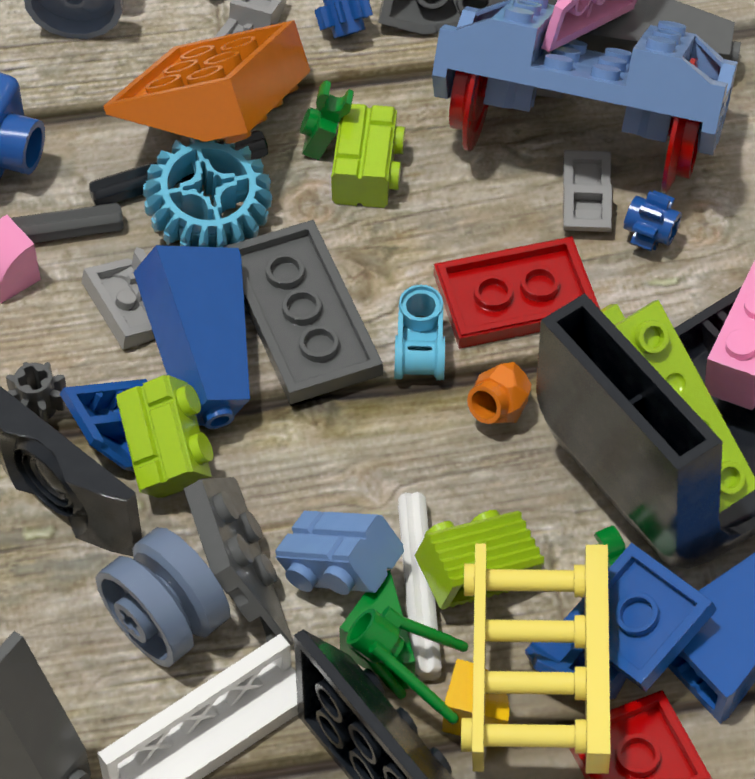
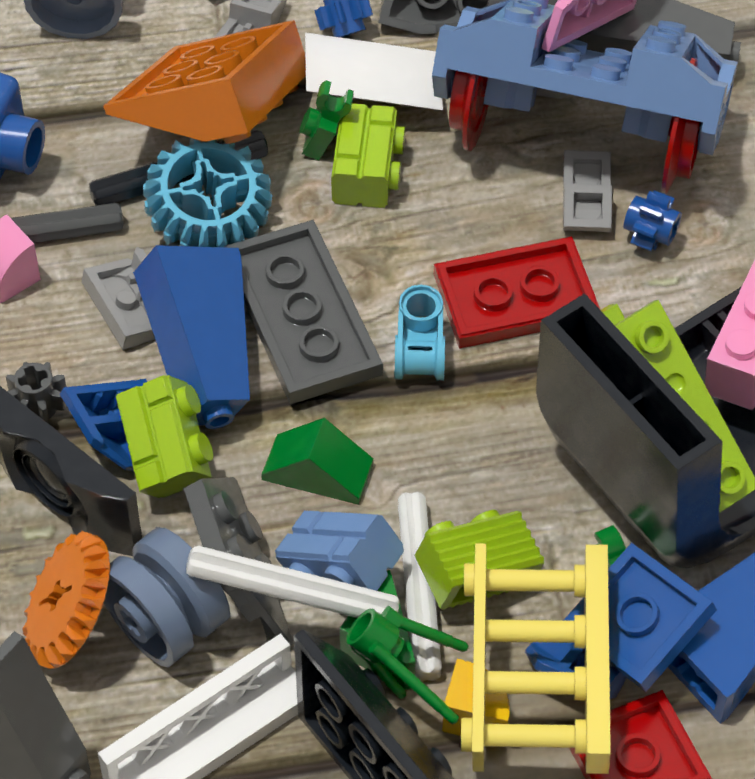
orange rock [467,362,532,424] -> none
none -> orange gear [23,531,110,669]
none -> white axle [186,546,399,618]
none -> green slope [261,418,374,505]
none -> white sticker [305,33,443,110]

